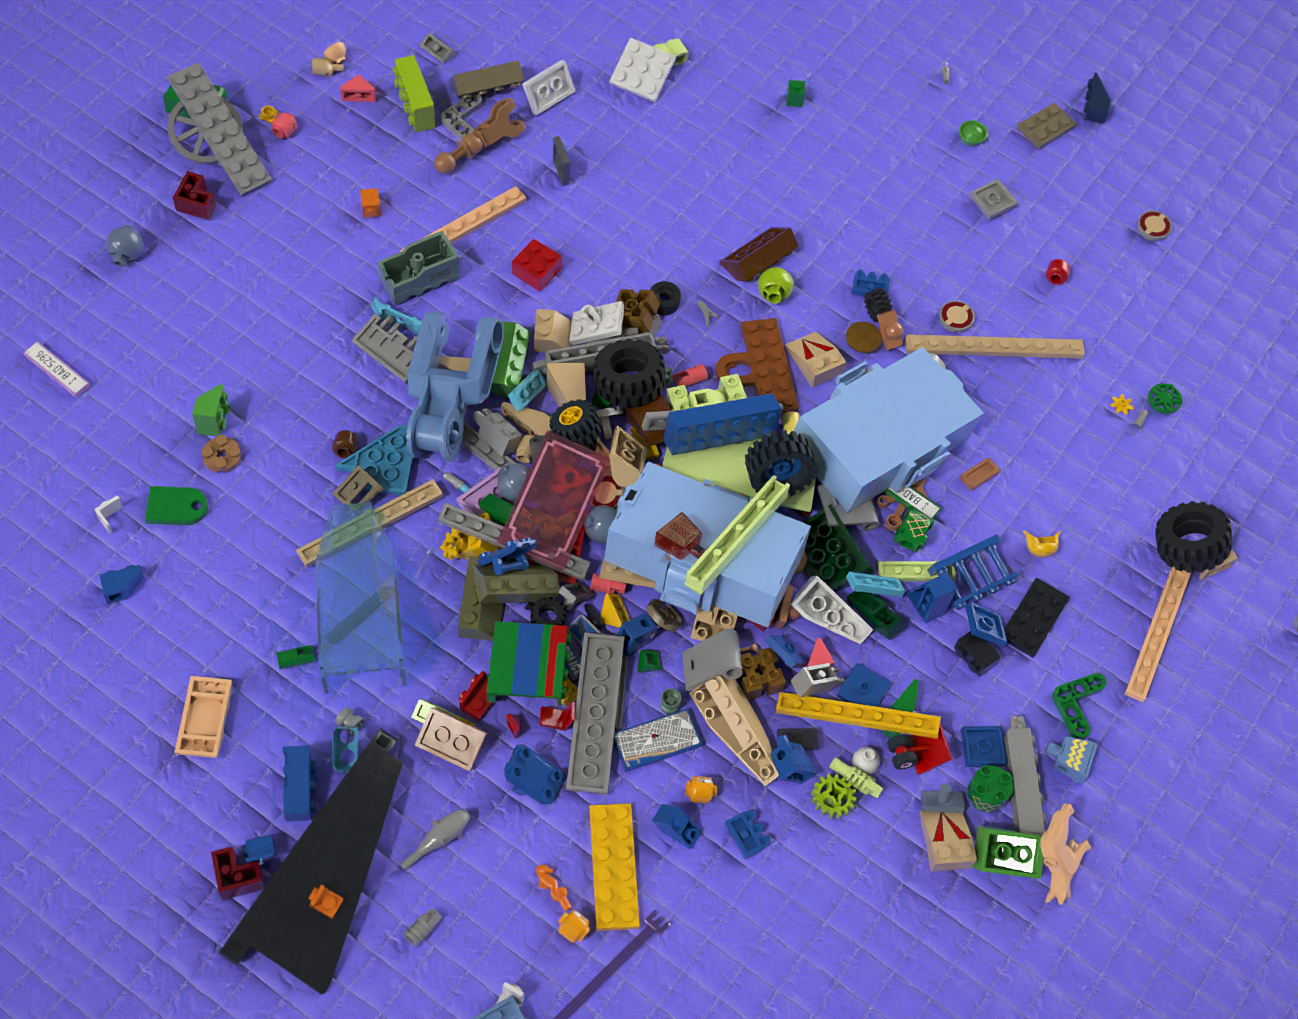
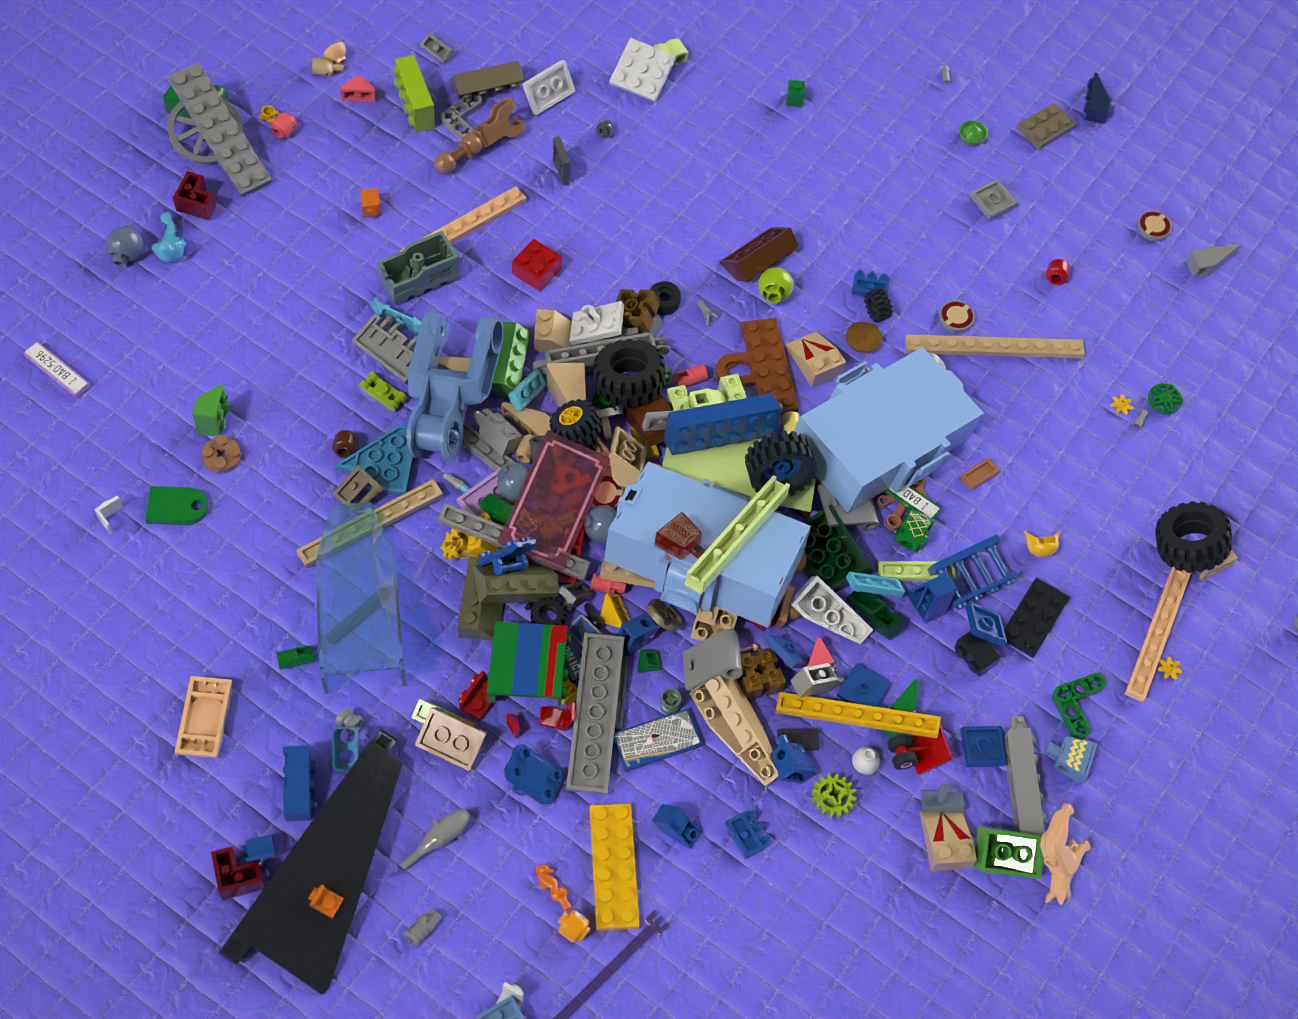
blue slope [99,565,144,604] -> none
light orange head [685,776,717,804] -> none
yellowish green hinge [829,757,883,798] -> none
nougat tile [877,310,903,350] -> none
green brick [967,765,1013,813] -> none
none -> medium azure hair [152,212,186,262]
none -> lime plate [358,371,408,412]
none -> dark grey plate [596,119,613,138]
none -> yellow plant [1157,656,1183,680]
none -> light grey slope [1186,243,1240,278]

